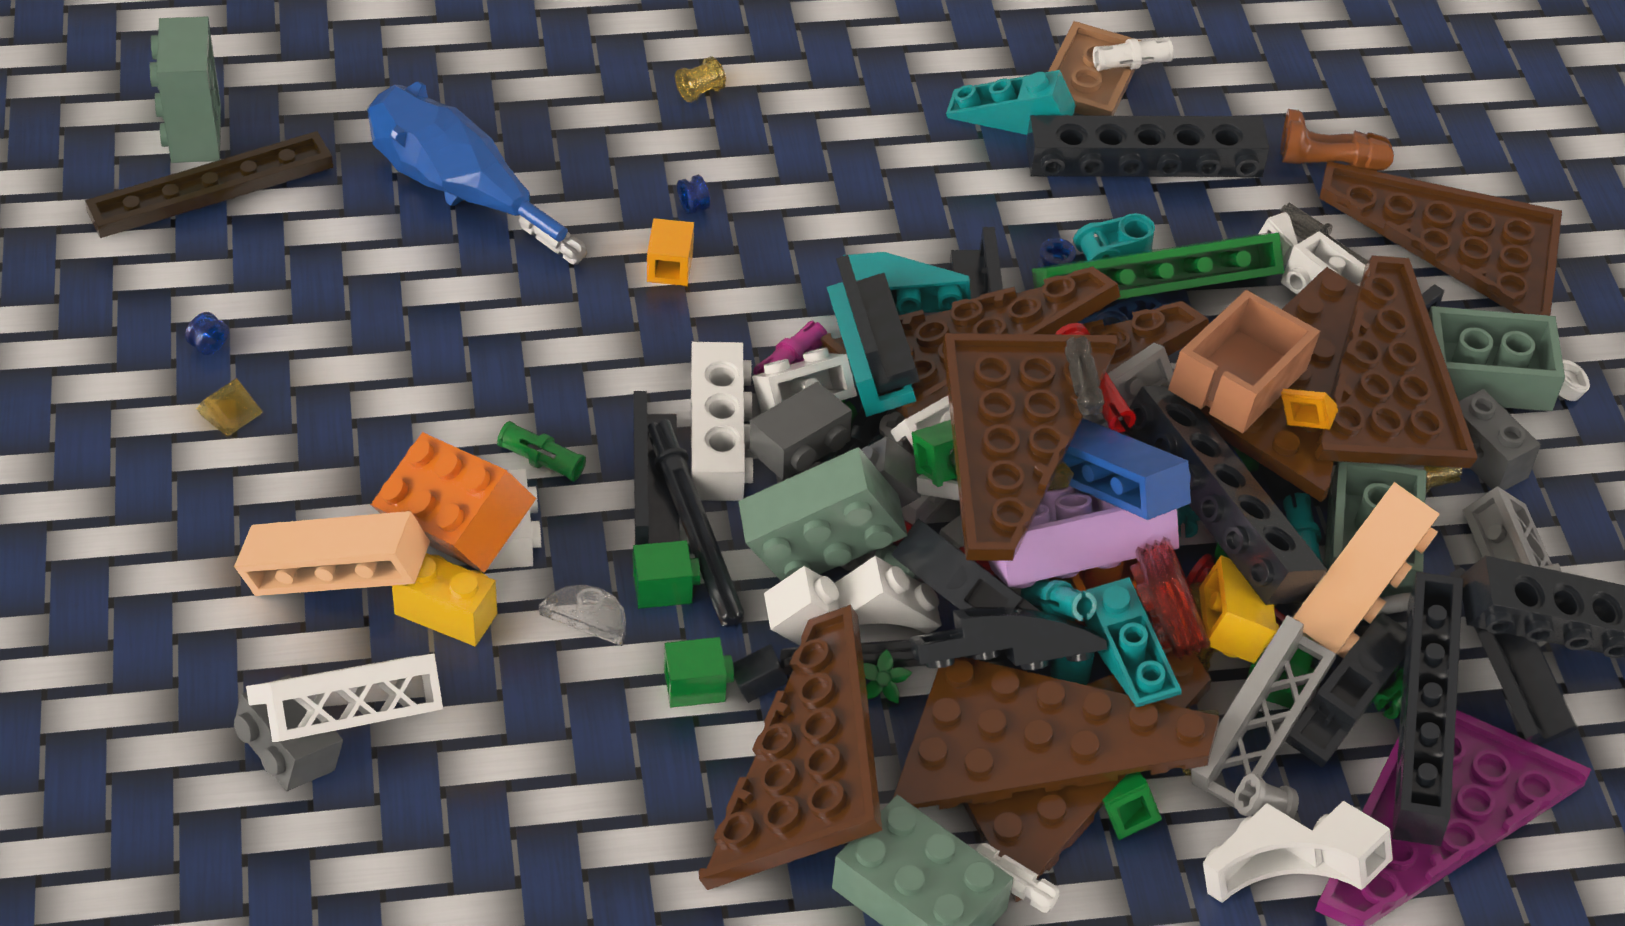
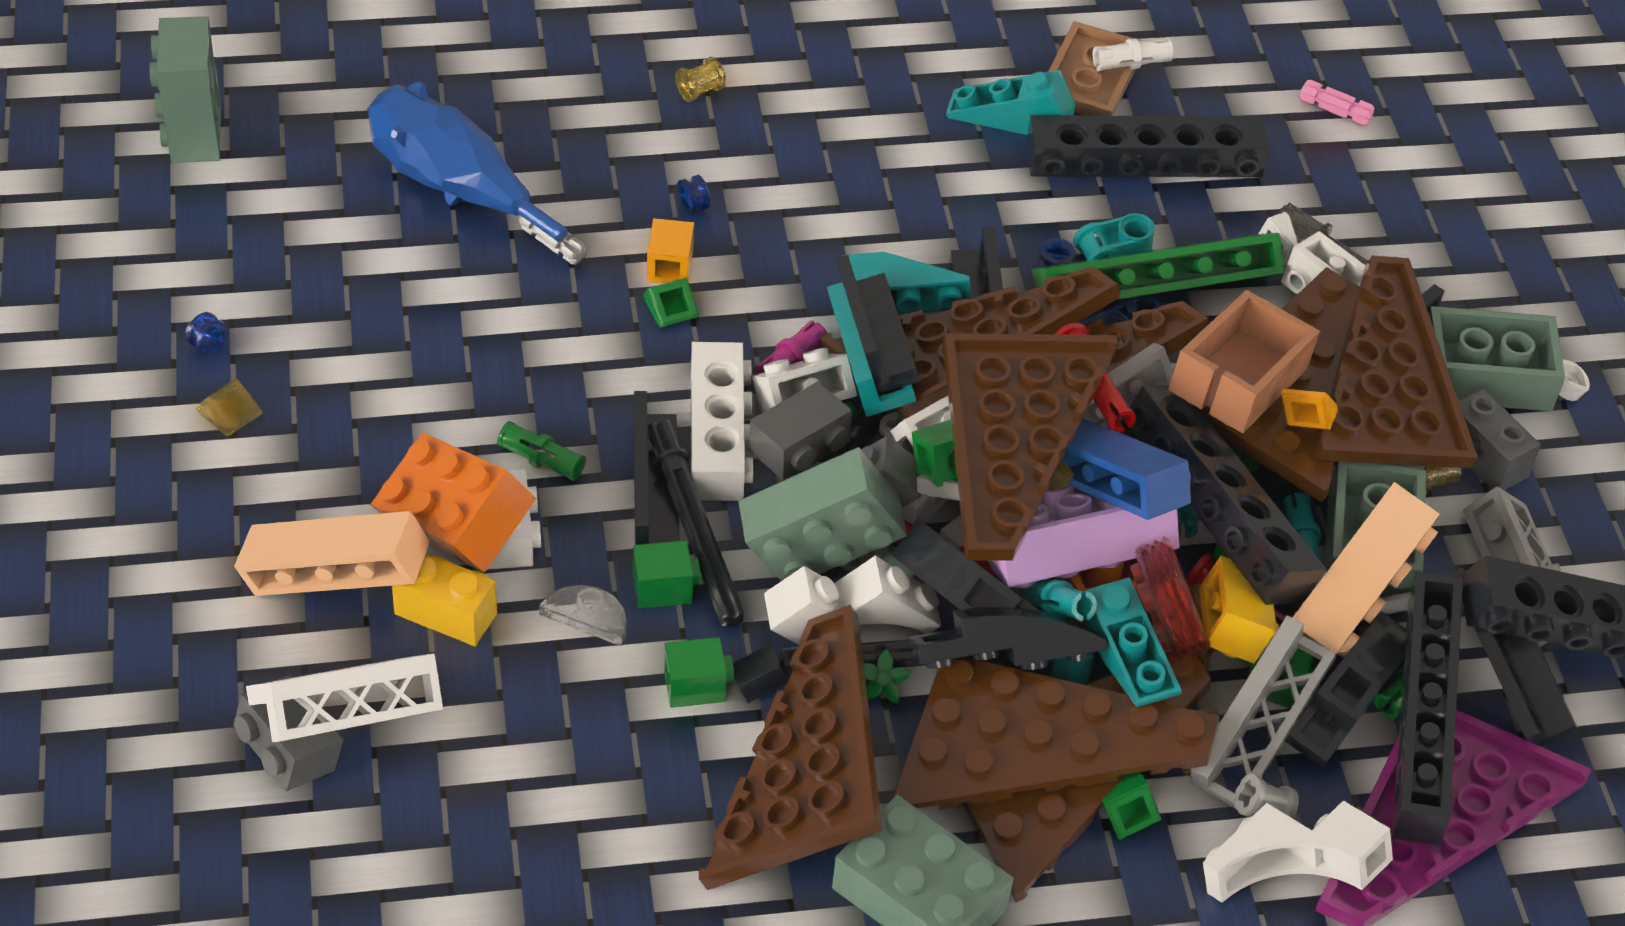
dark brown plate [85,131,333,238] -> none
white axle [976,843,1060,913] -> none
clear smoke axle [1065,336,1105,416] -> none
dark orange piece [1280,109,1394,171] -> none
reddish brown wing [1319,161,1562,316] -> none
none -> green slope [643,278,700,328]
none -> bright pink axle [1300,80,1375,126]

